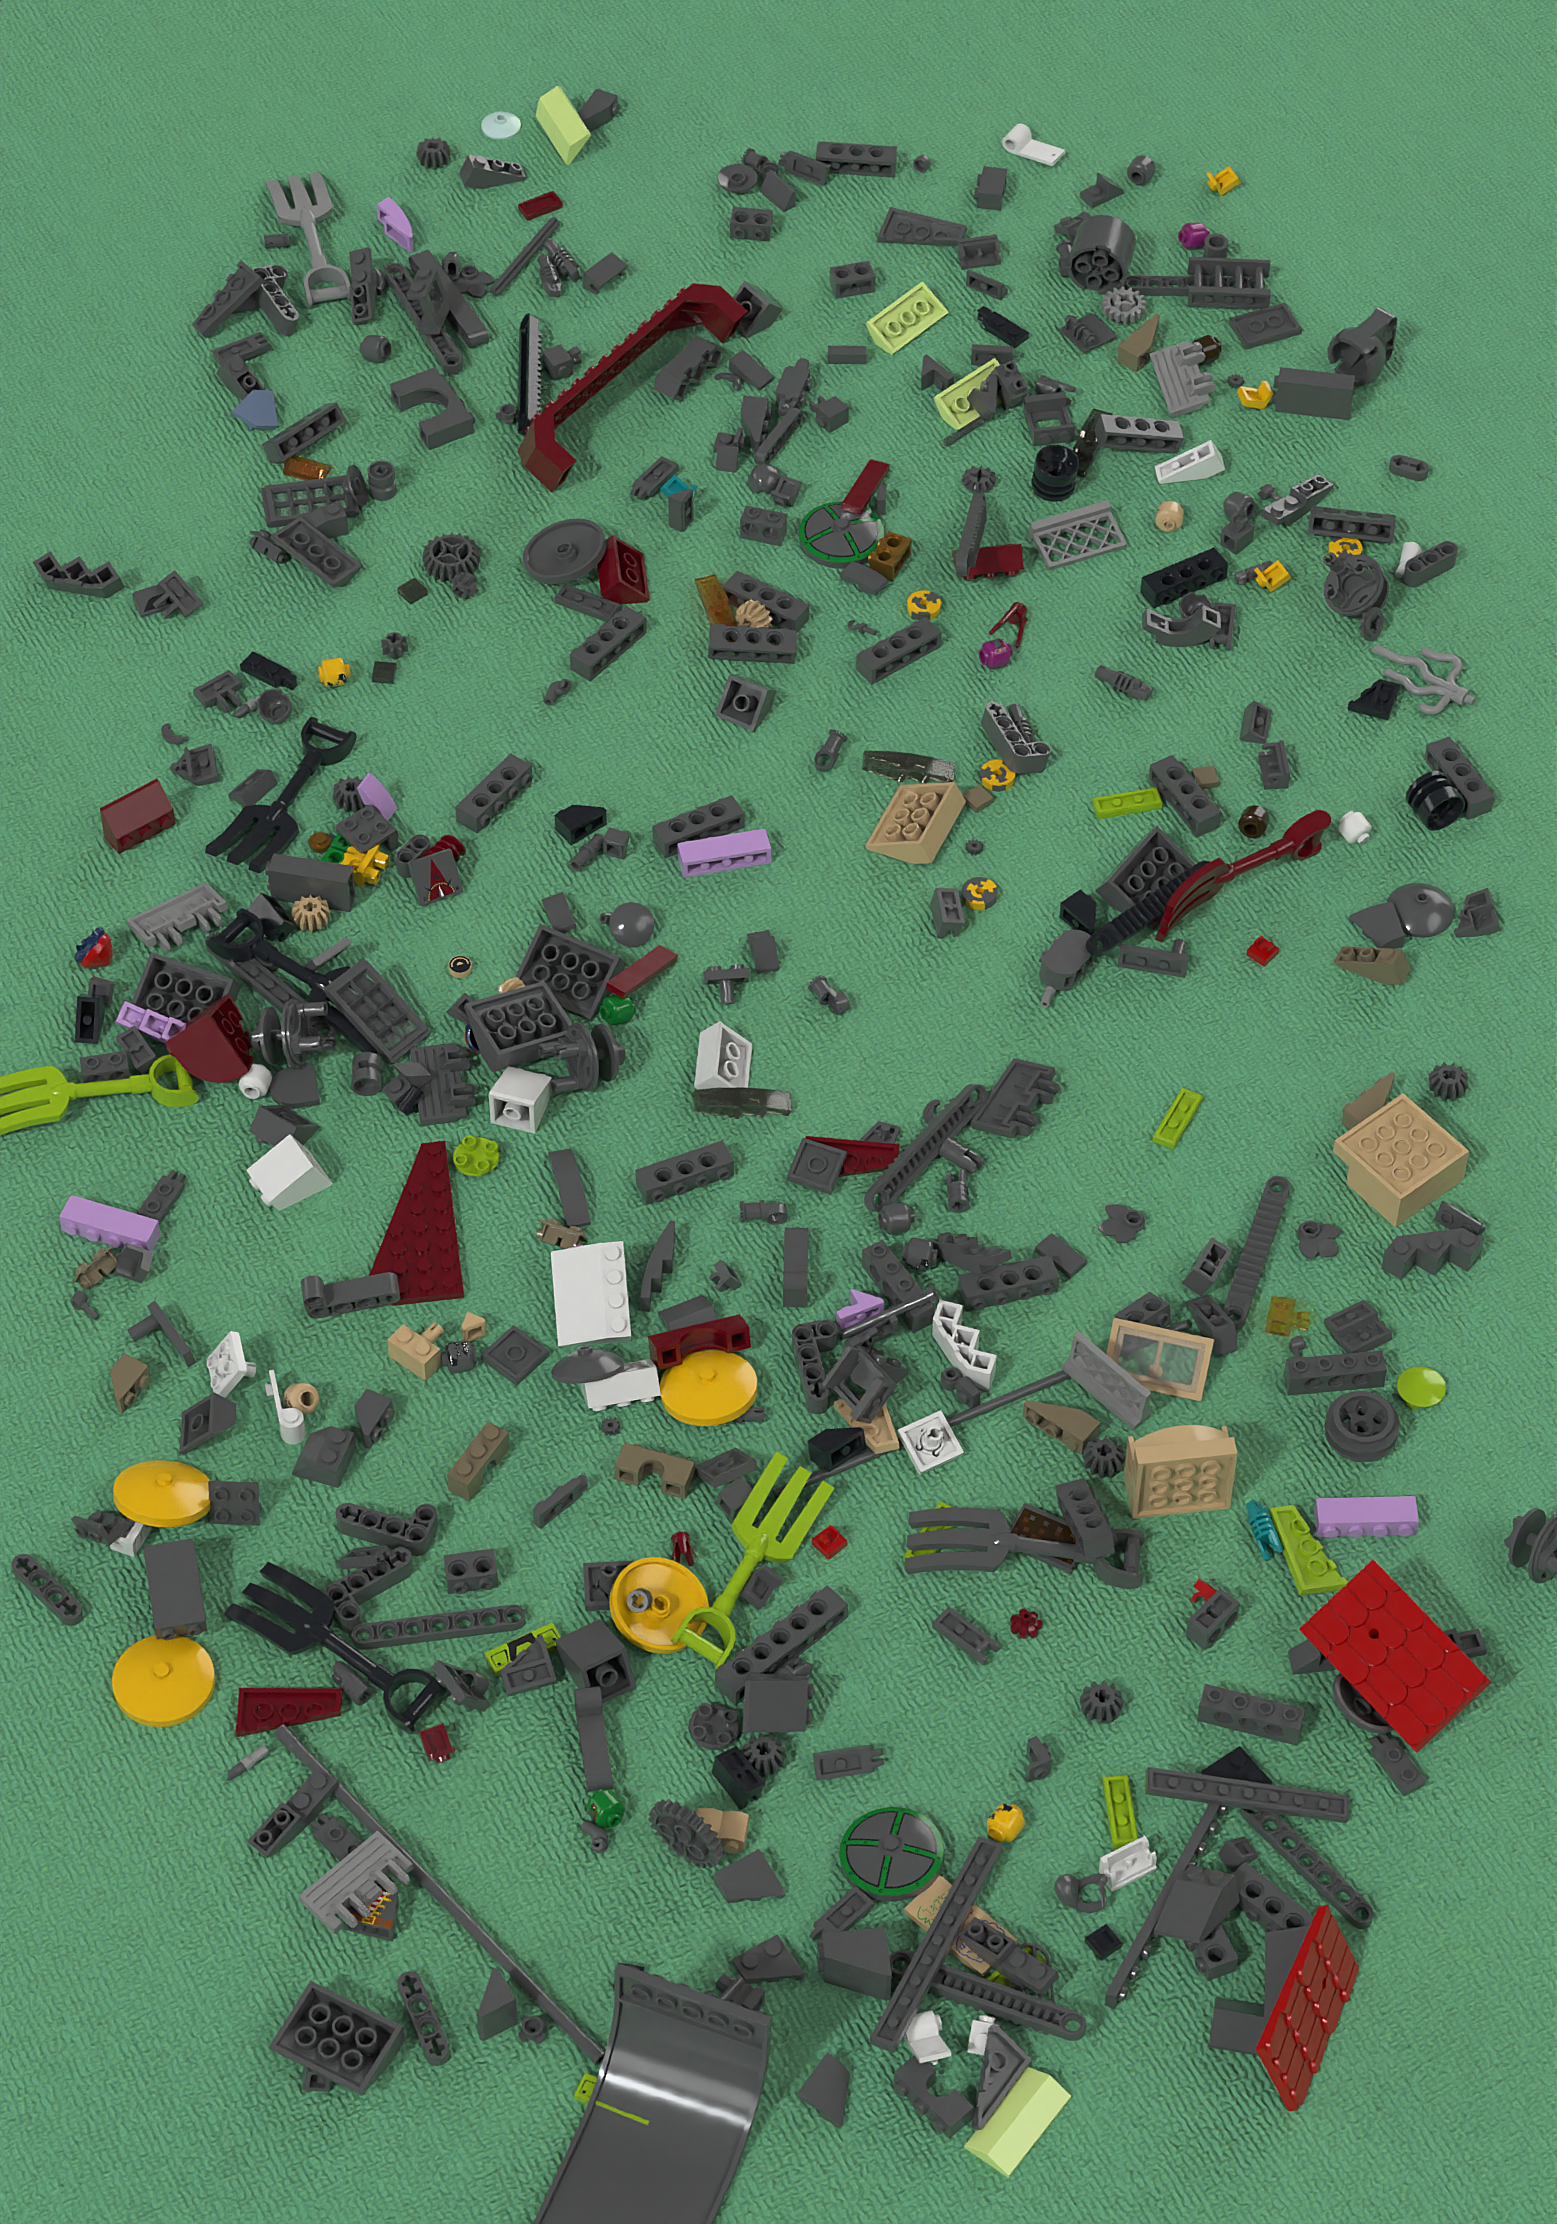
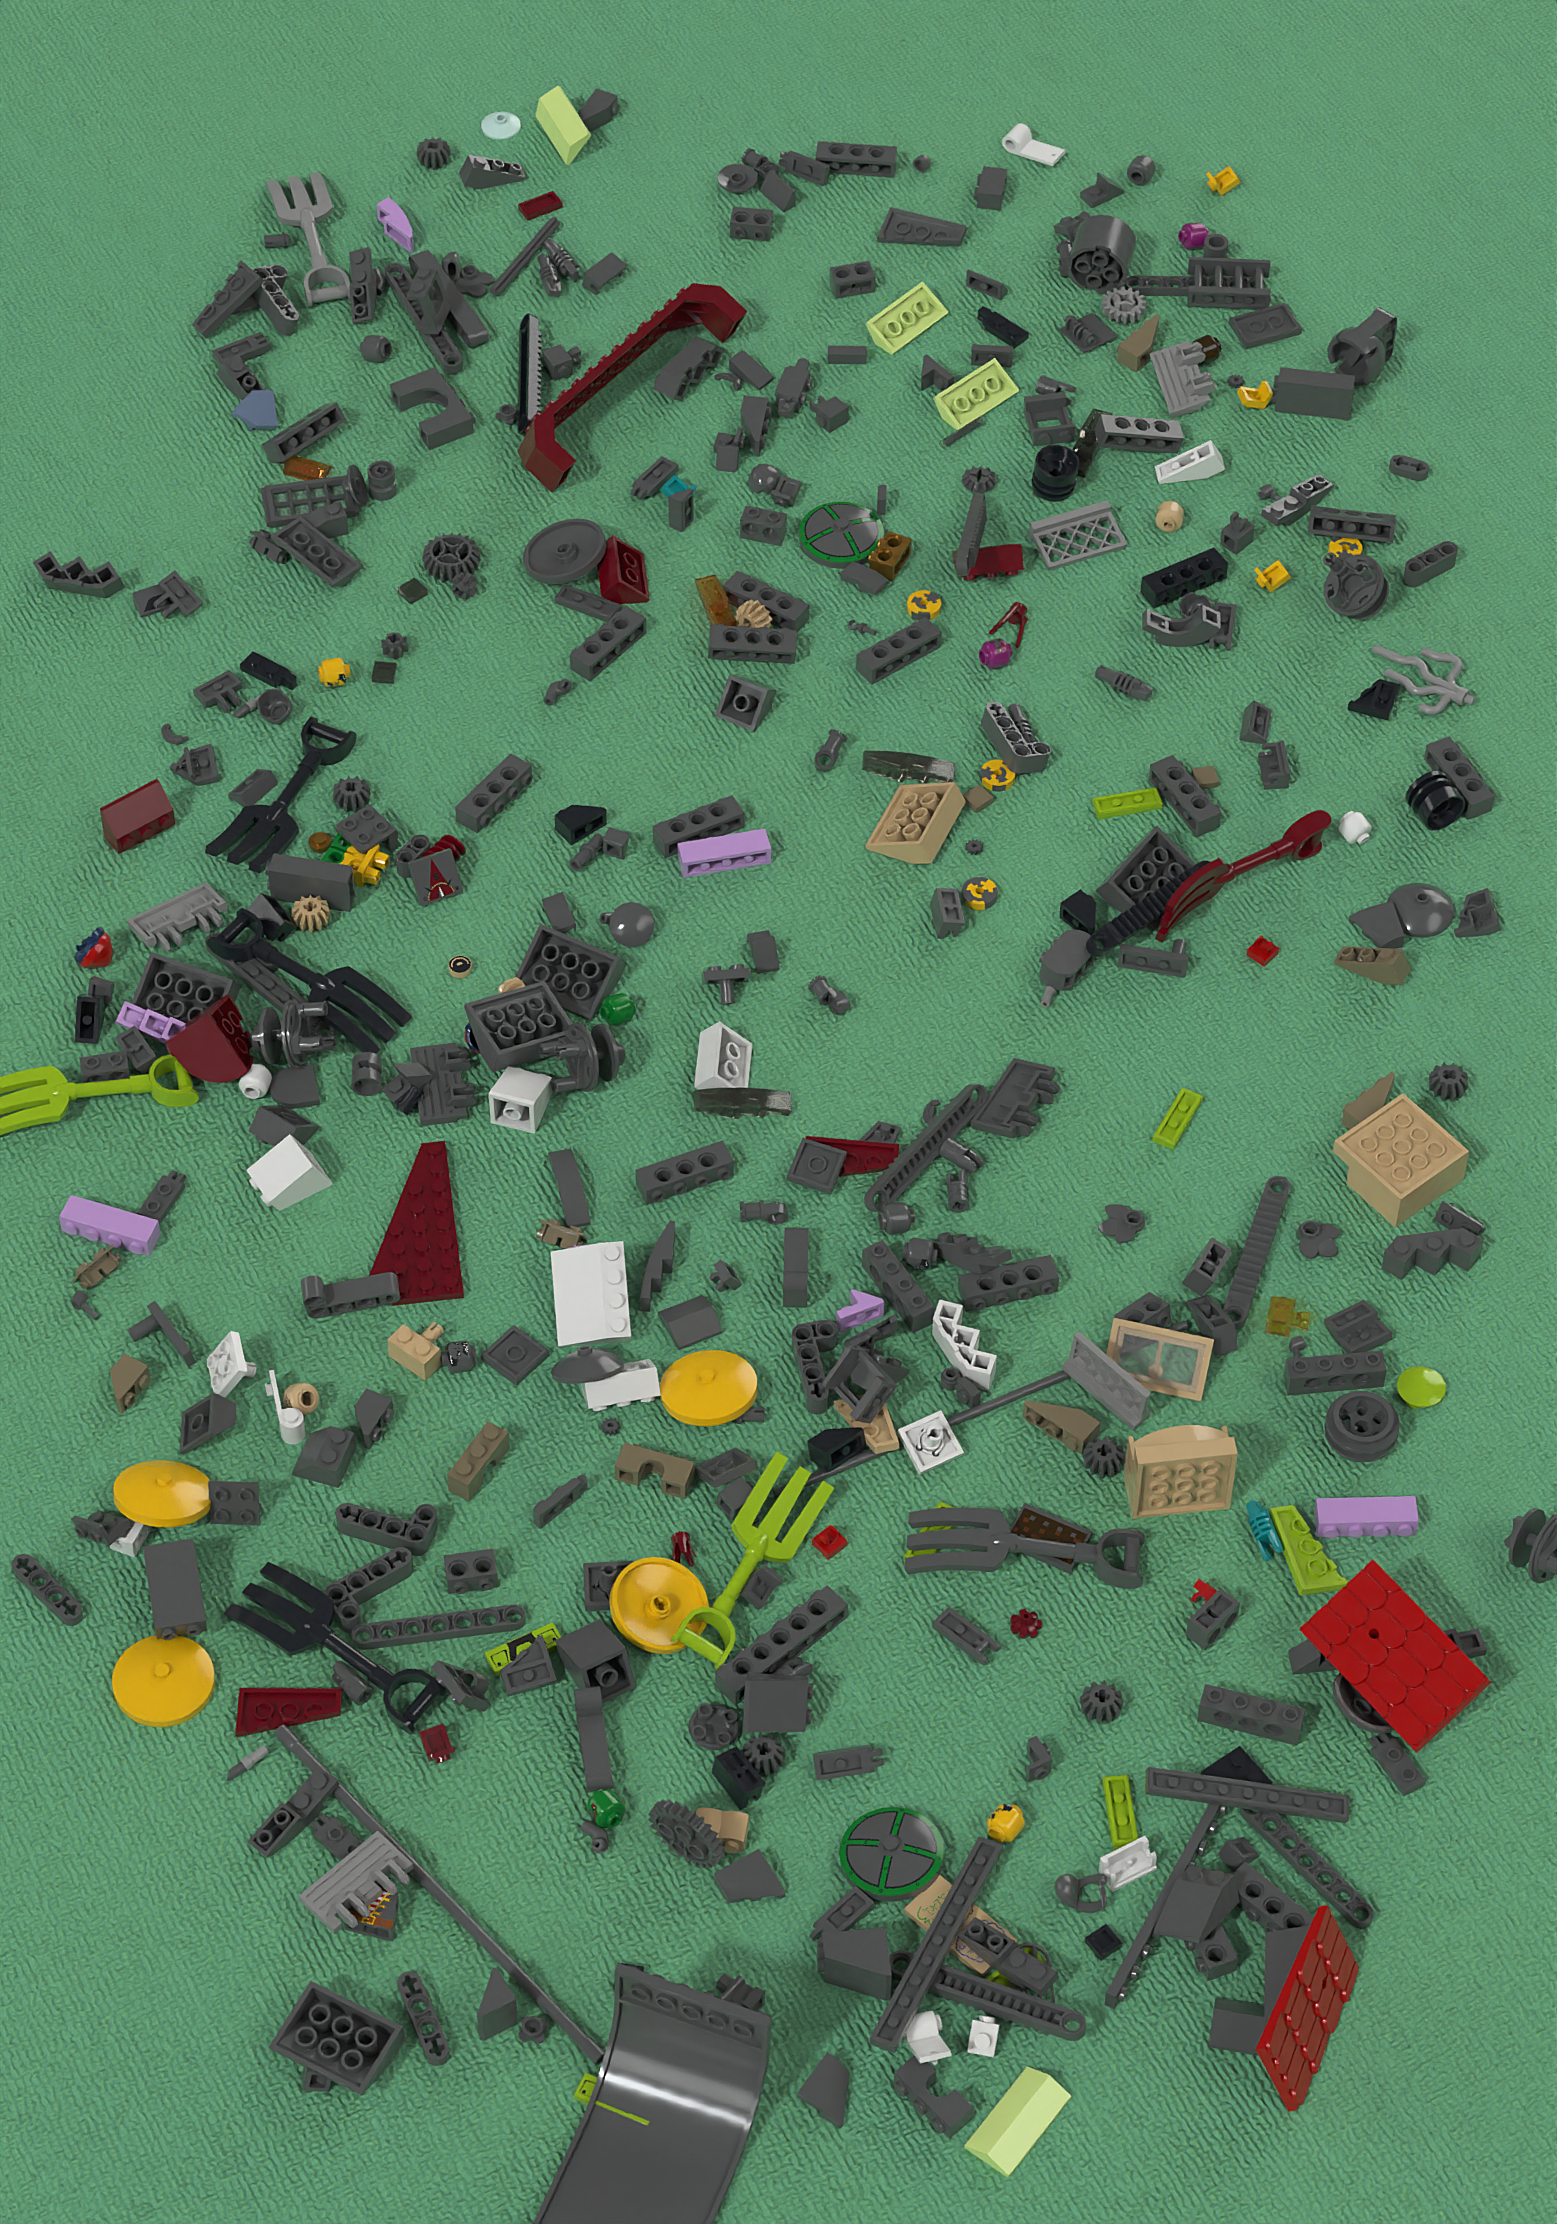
dark grey panel [115,1243,153,1283] -> none
dark grey tile [305,936,351,972] -> none
dark grey piece [323,958,431,1065] -> none
dark grey tile [338,1545,391,1570] -> none
lavender slope [357,773,397,821] -> none
dark grey slope [446,993,473,1024] -> none
lime dish [453,1135,500,1176] -> none
tan slope [461,1312,486,1341] -> none
dark red tile [605,945,678,999] -> none
dark grey bush [627,1588,653,1613] -> none
dark red arch [648,1314,751,1370] -> none
dark grey wing [732,1934,804,1984] -> none
dark grey slope [733,281,783,338] -> none
dark grey beam [754,407,804,464] -> none
dark grey bar [839,1286,939,1339] -> none
dark red tile [841,459,890,515] -> none
dark grey hinge [957,234,1001,270] -> none
dark grey slope [967,374,997,422] -> none
dark grey wing [971,2024,1032,2130] -> none
dark grey hips [990,360,1030,410] -> none
dark grey tile [1035,1233,1087,1278] -> none
dark grey brick [1055,1478,1117,1560] -> none
dark grey head [1223,492,1256,520] -> none
dark grey axle [1234,561,1272,585] -> none
dark brown head [1238,805,1269,839] -> none
dark grey gear [1359,607,1384,641] -> none
white cone [1395,542,1423,578] -> none

